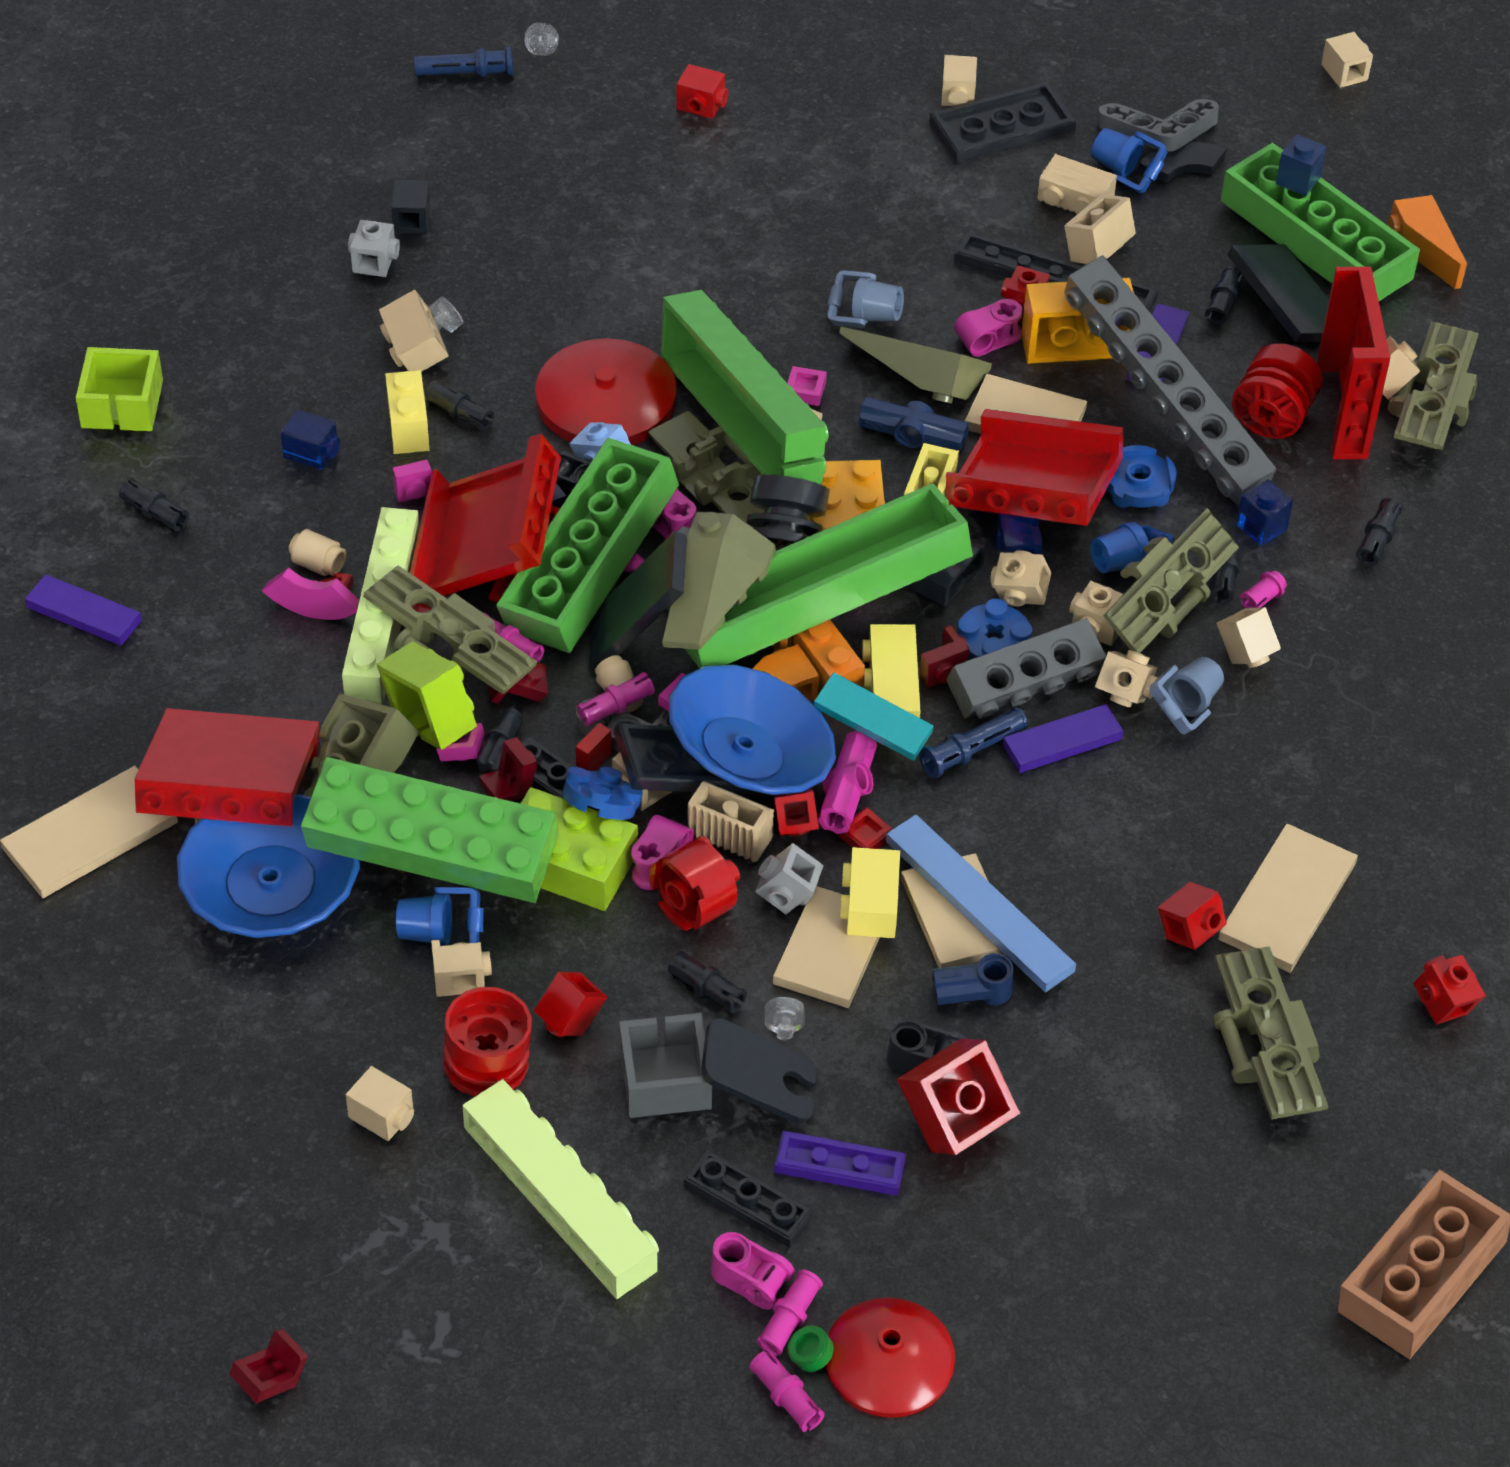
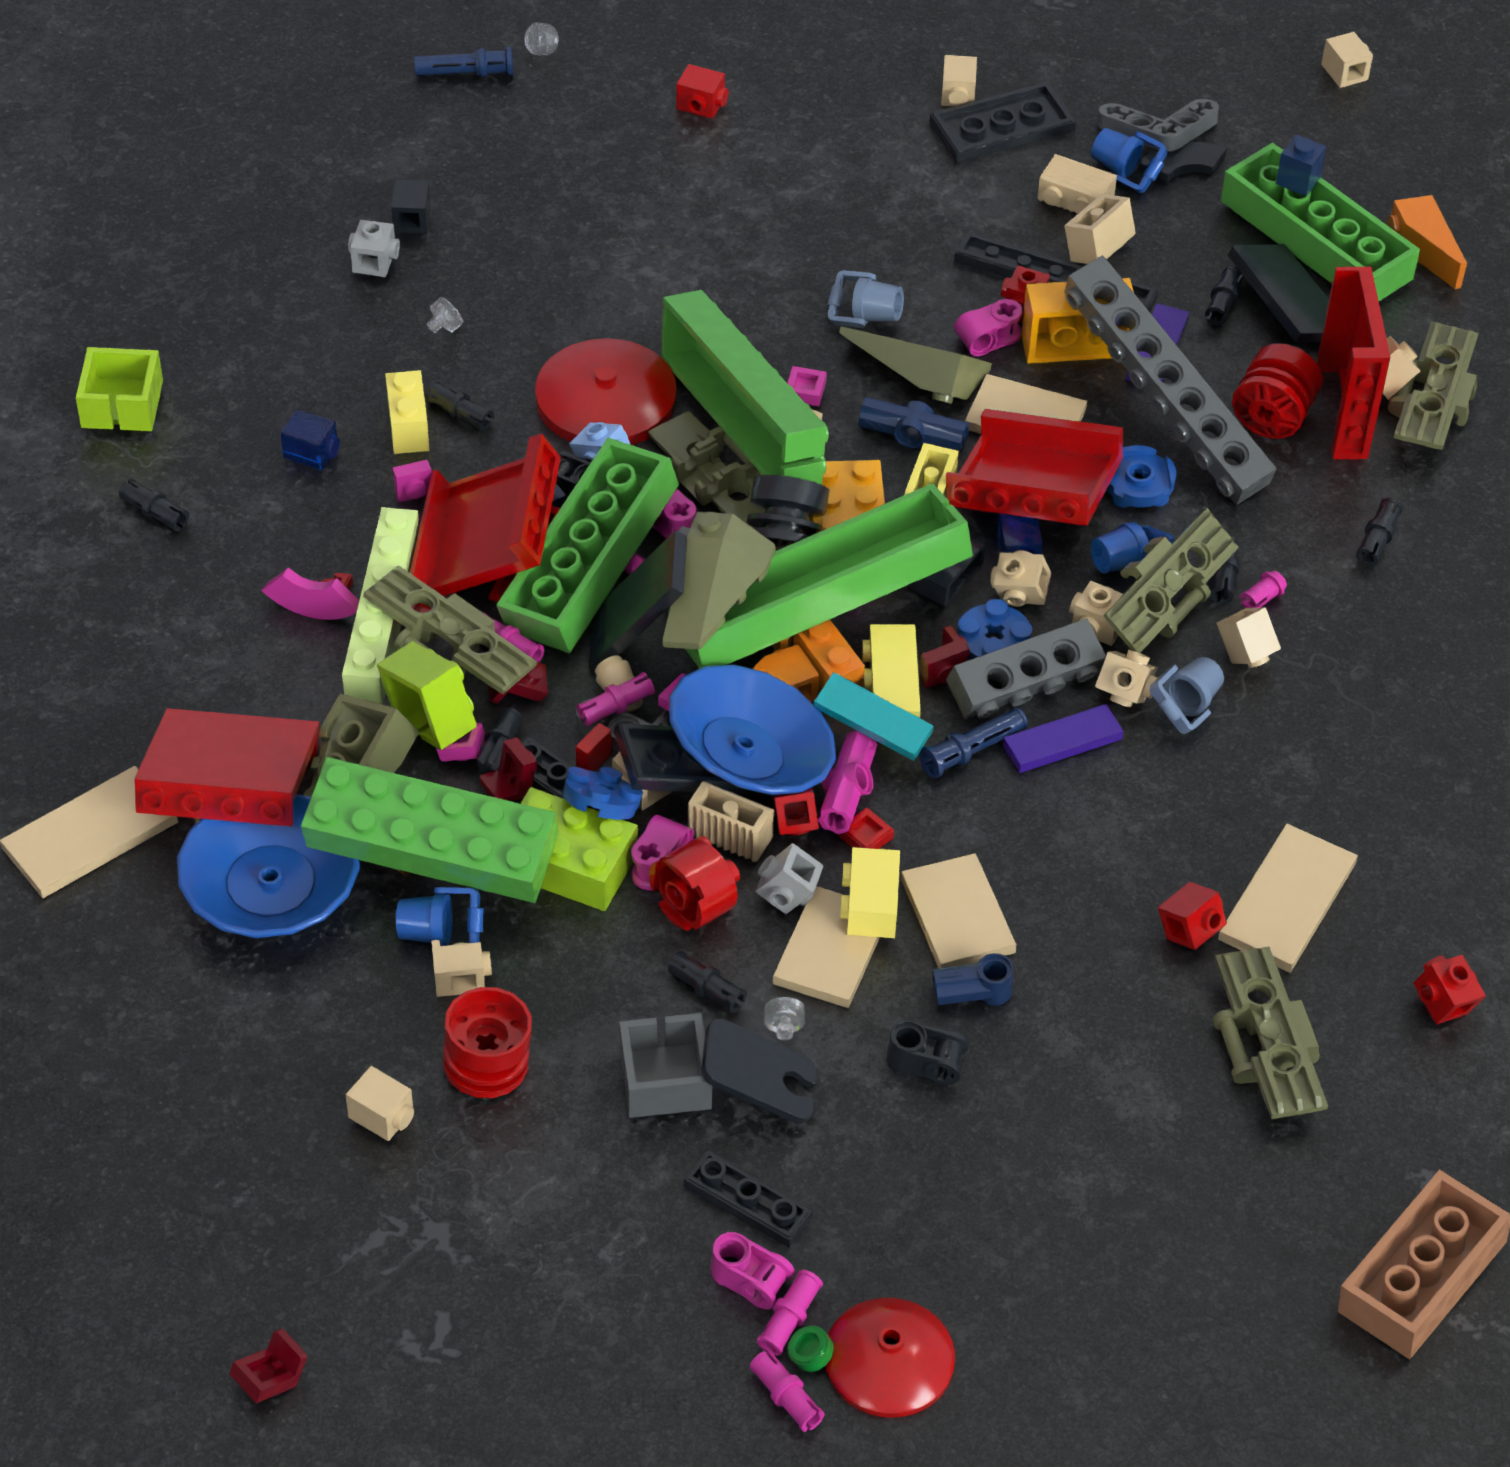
dark purple tile [25,574,142,646] -> none
tan brick [289,529,346,576] -> none
tan brick [379,290,449,372] -> none
yellowish green brick [462,1079,659,1299] -> none
red brick [534,972,608,1038] -> none
dark purple tile [774,1130,906,1196] -> none
medium blue tile [886,815,1076,993] -> none
red brick [897,1038,1020,1155] -> none
clear blue brick [1236,479,1293,546] -> none

